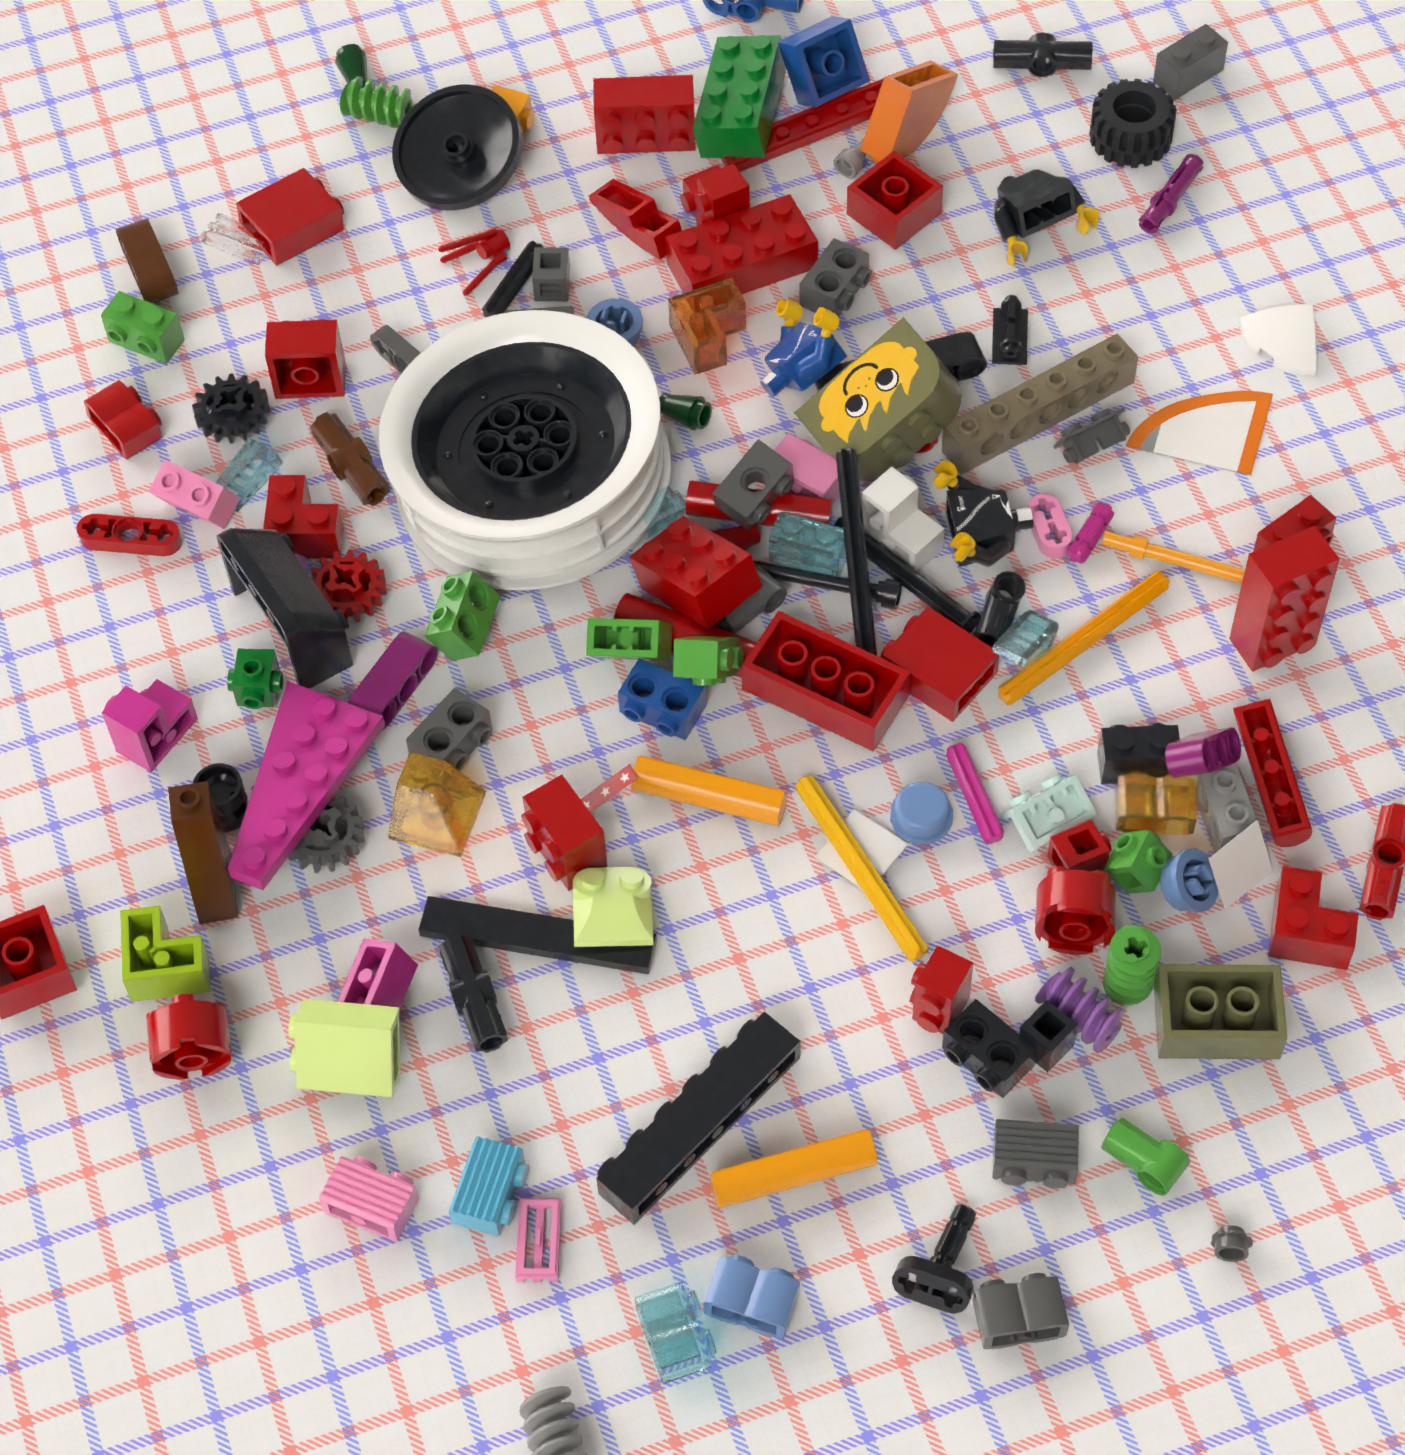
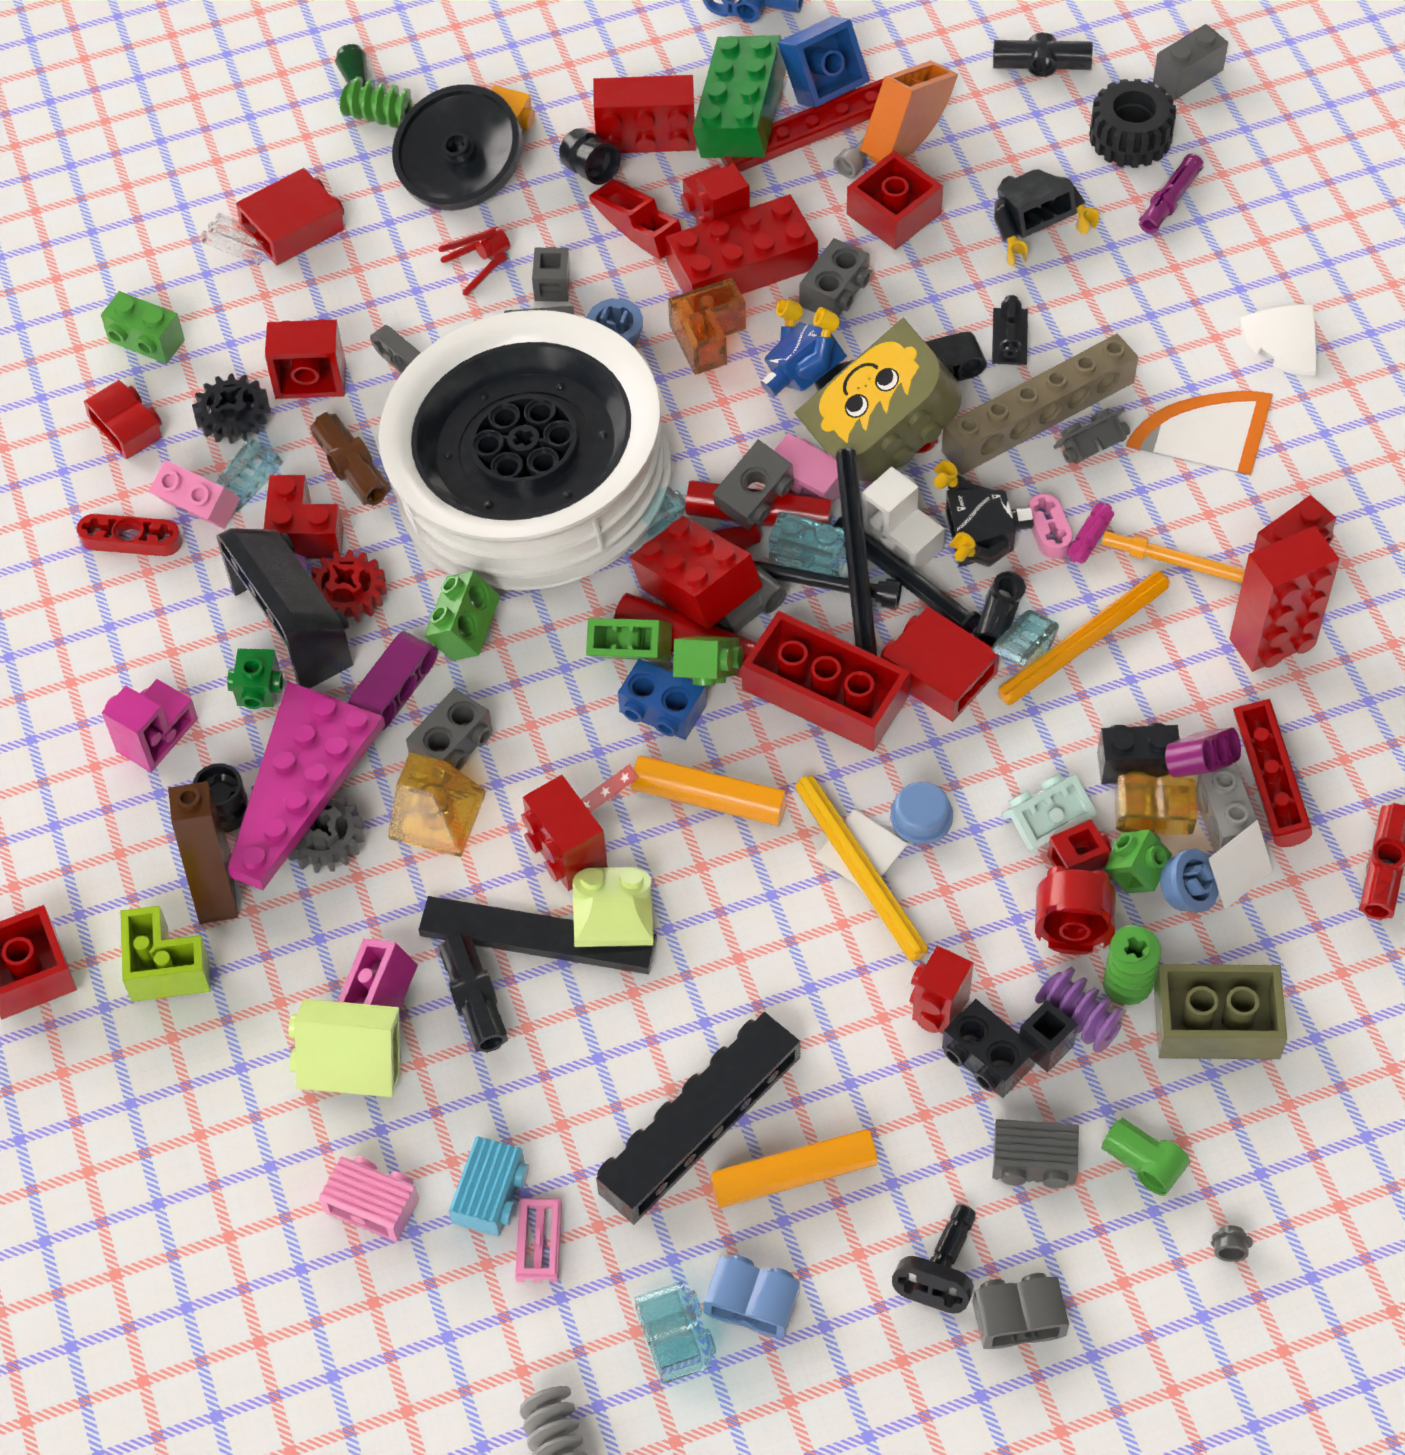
reddish brown beam [115,218,179,303] -> none
red brick [146,994,231,1080] -> none
black axle [482,241,544,318] -> none
dark green cone [659,393,712,430] -> none
dark pink axle [946,743,1004,844] -> none
red brick [1268,866,1359,970] -> none
none -> black wheel [559,128,621,185]

